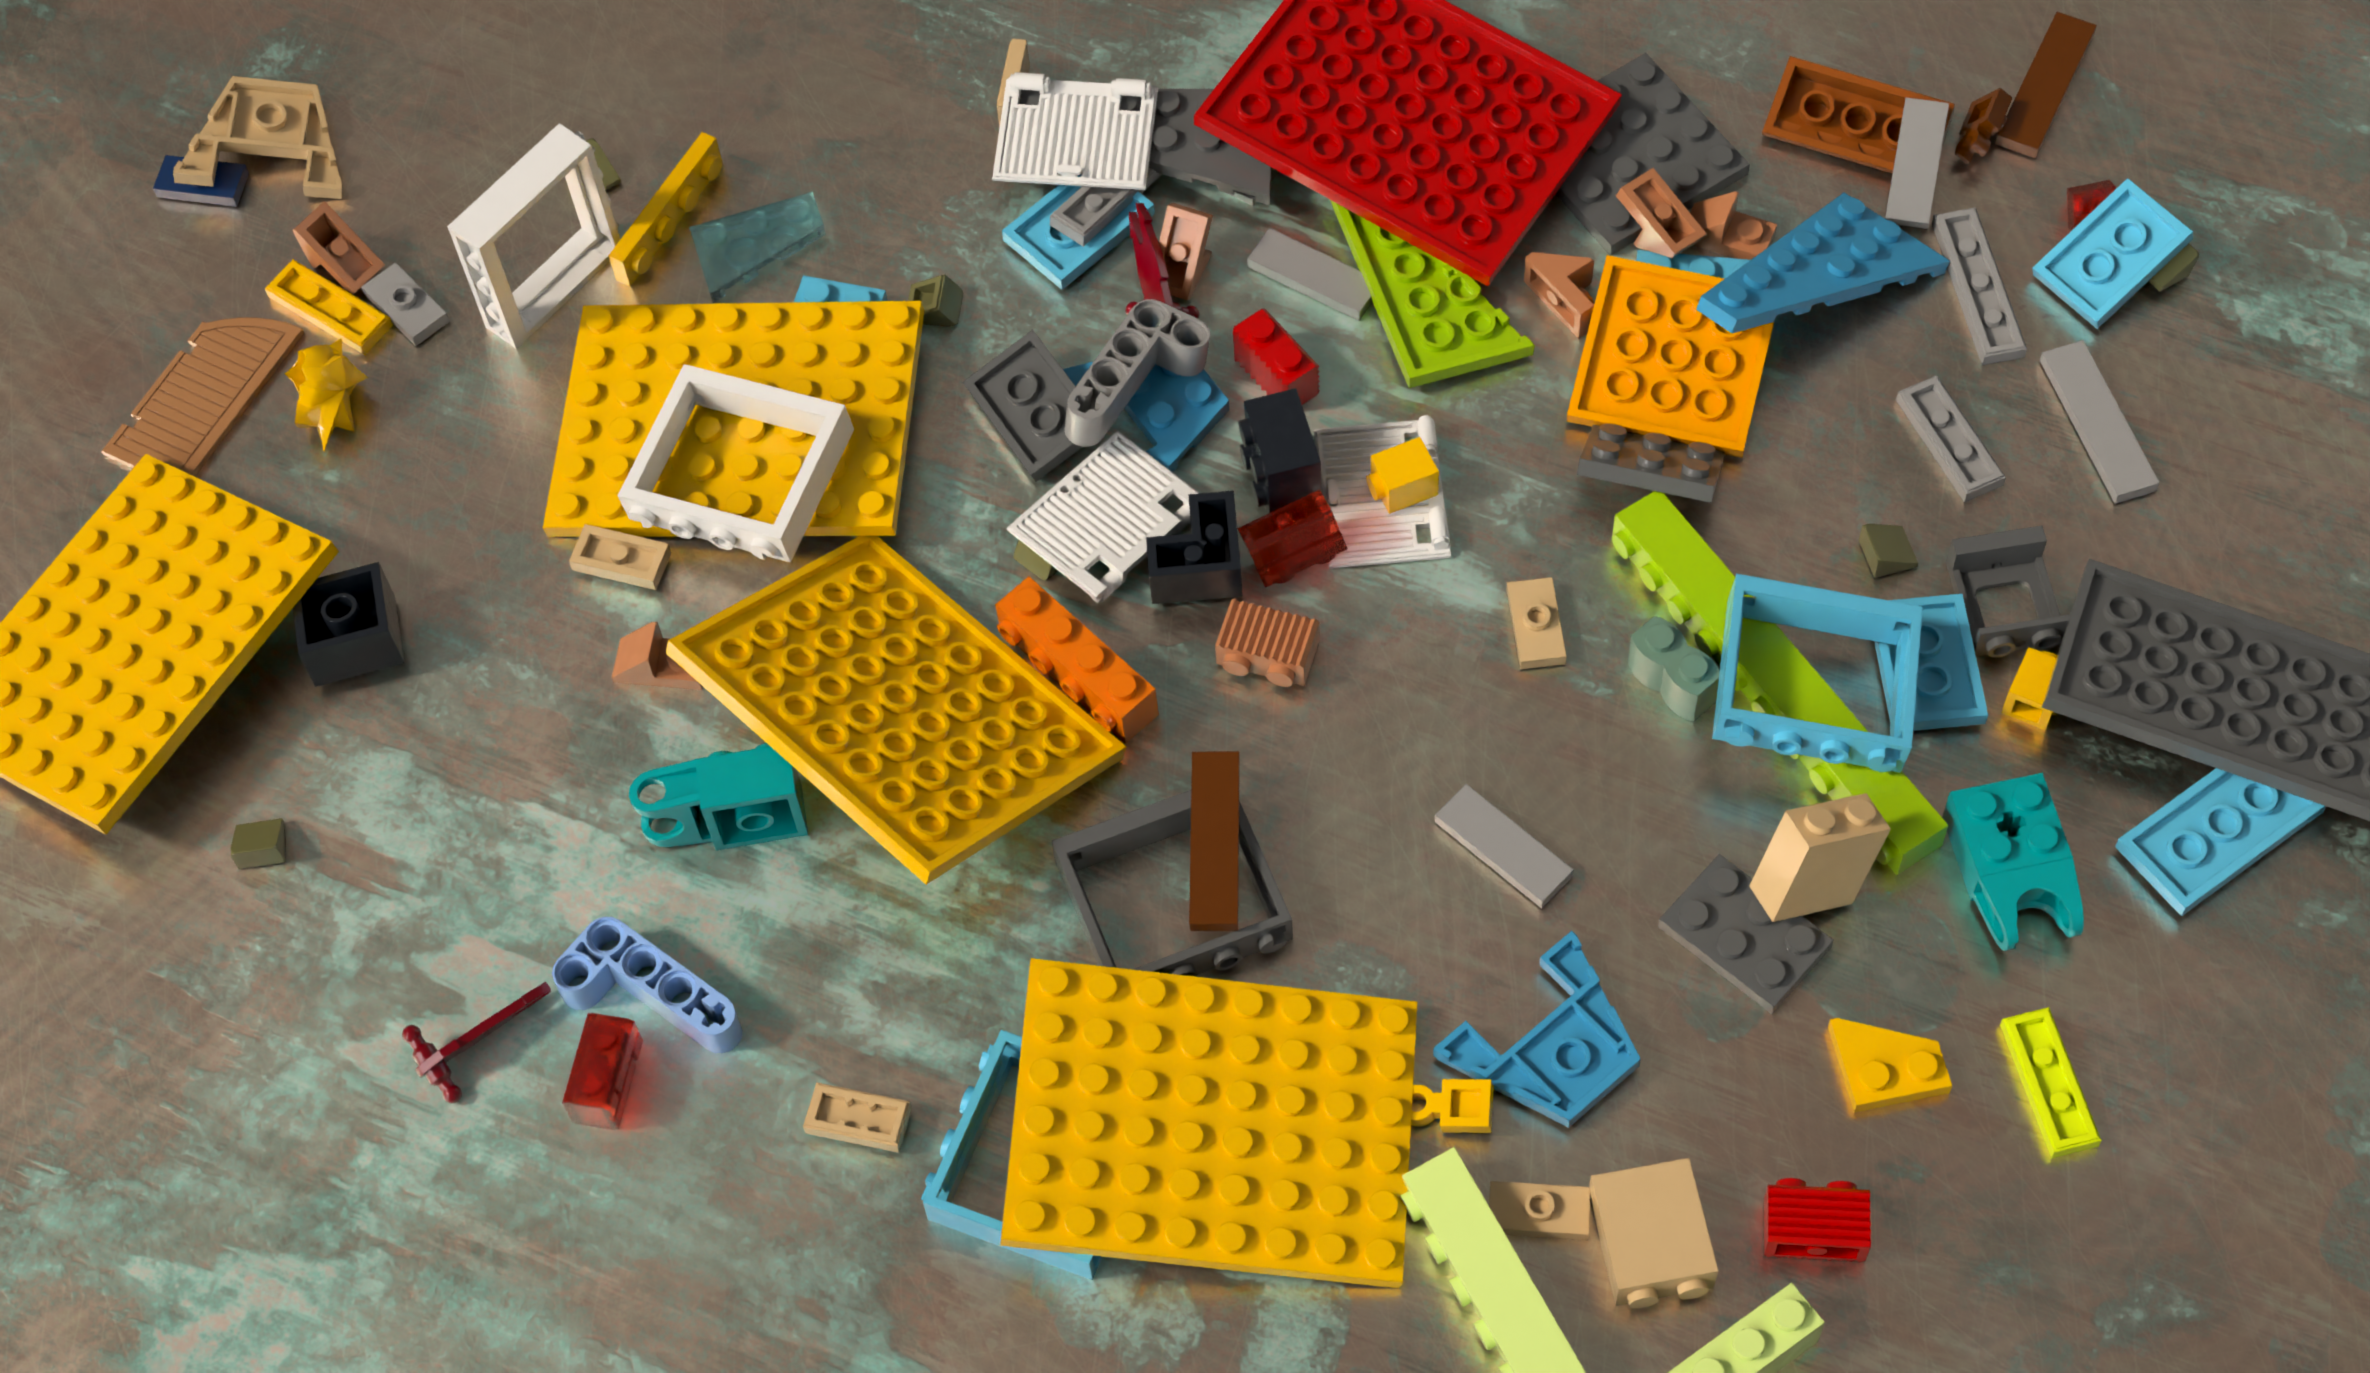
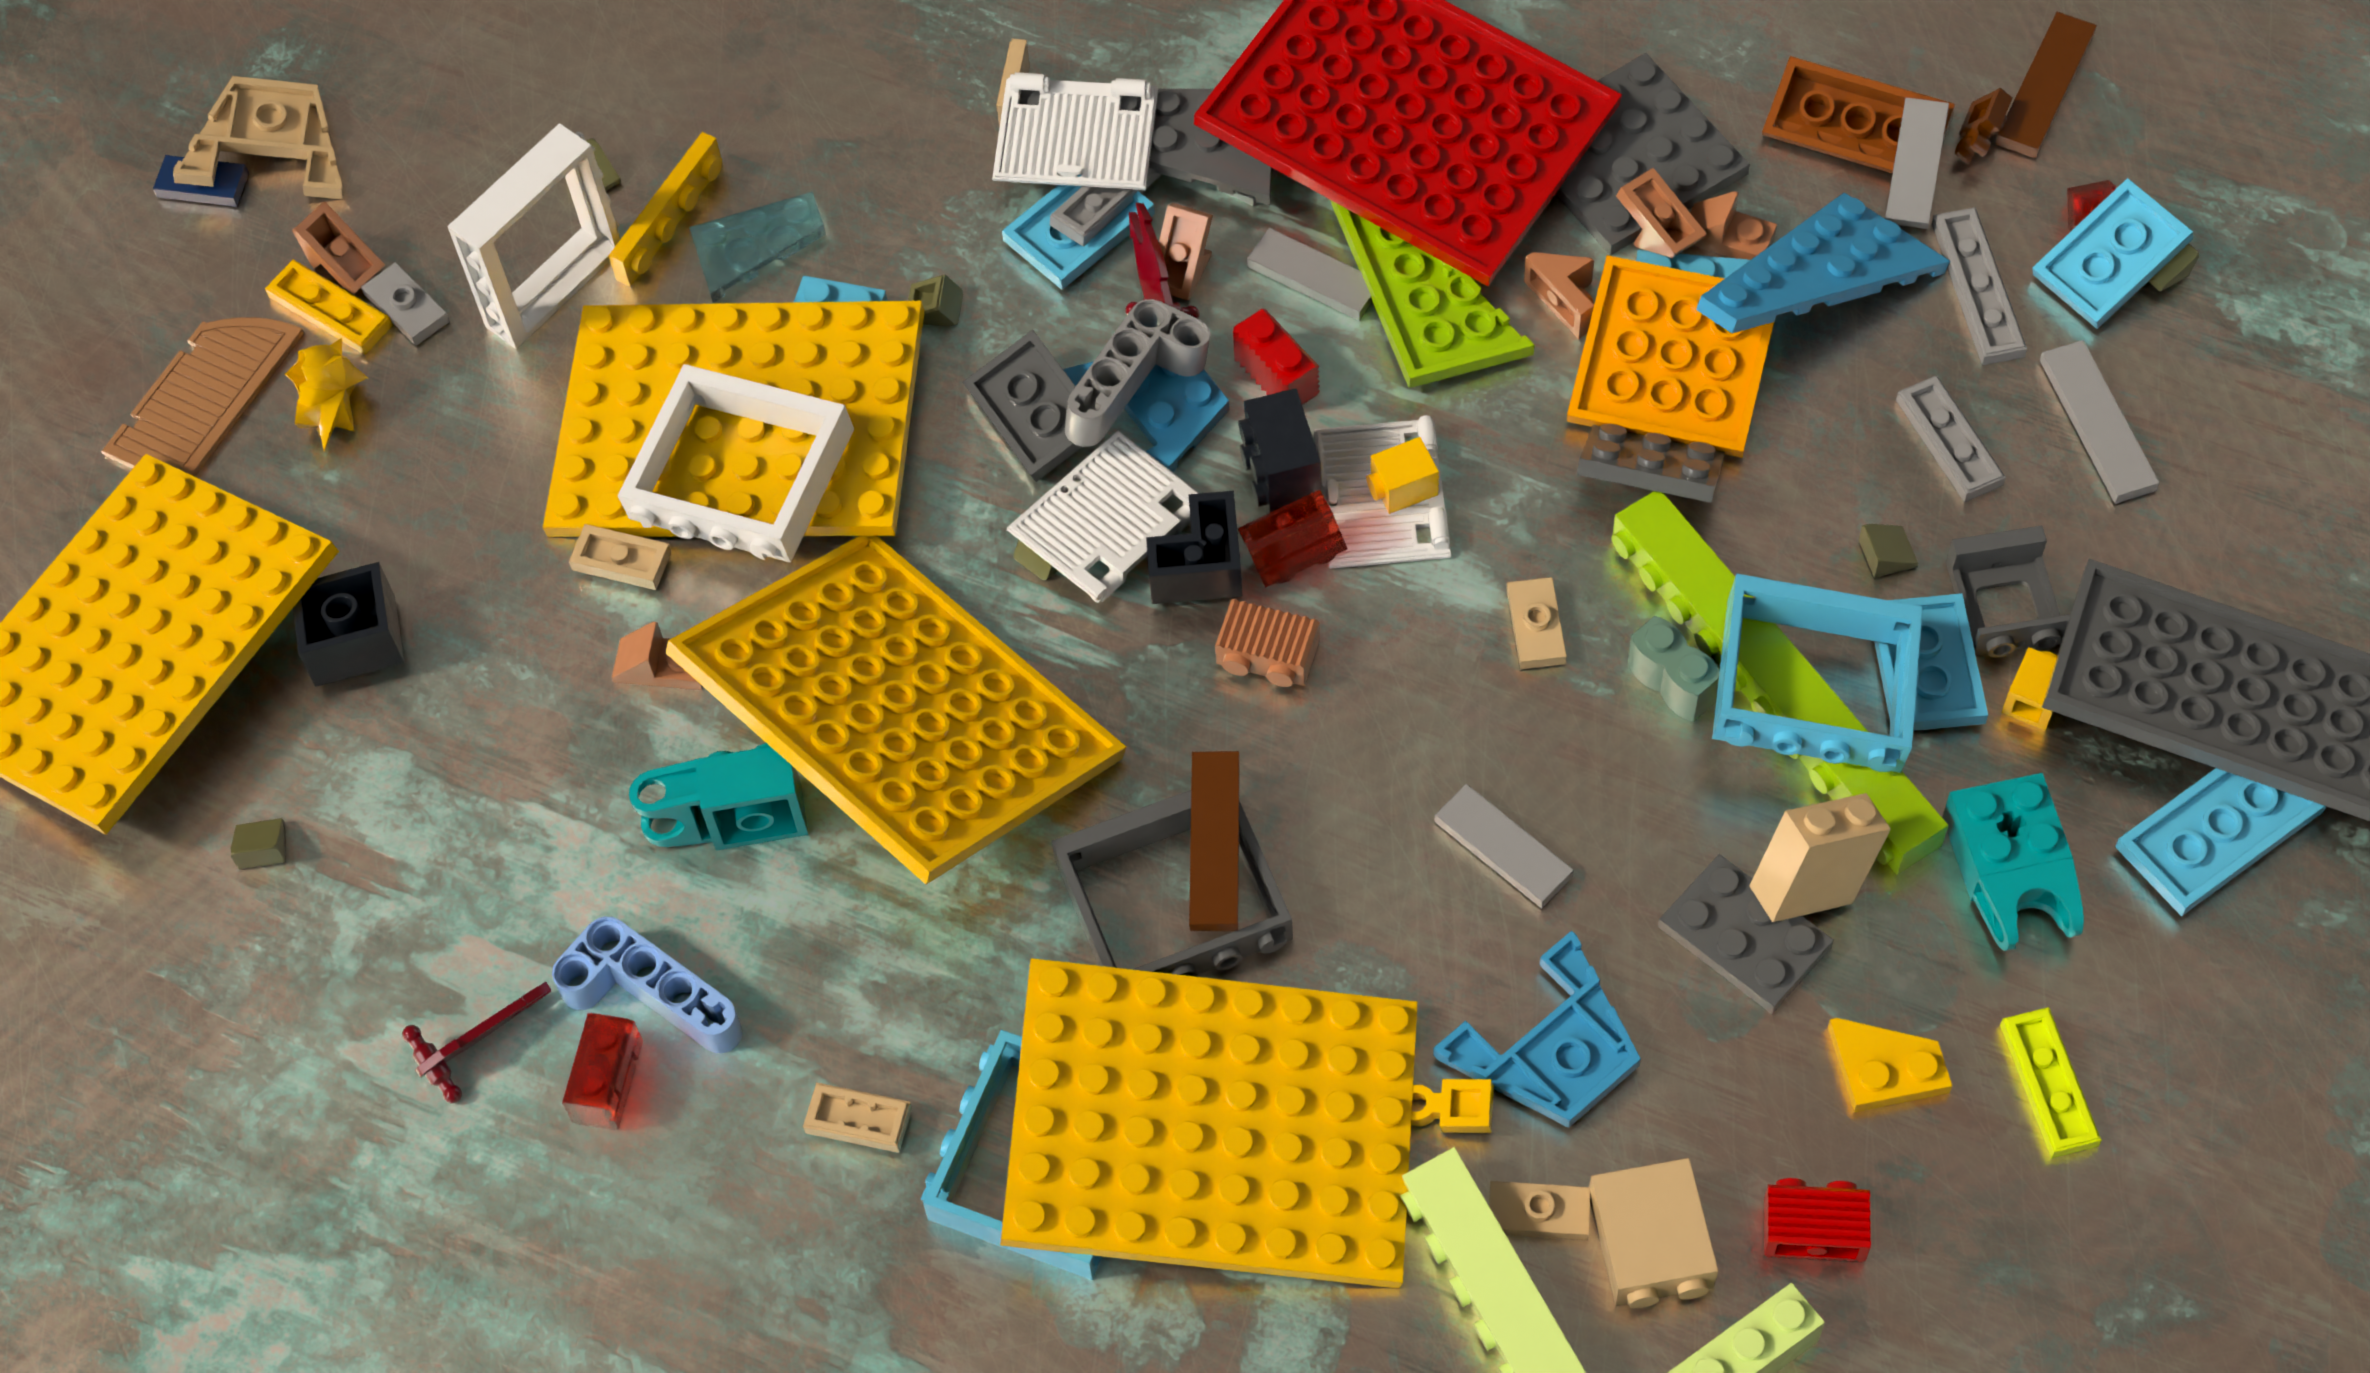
orange brick [995,576,1159,744] -> none

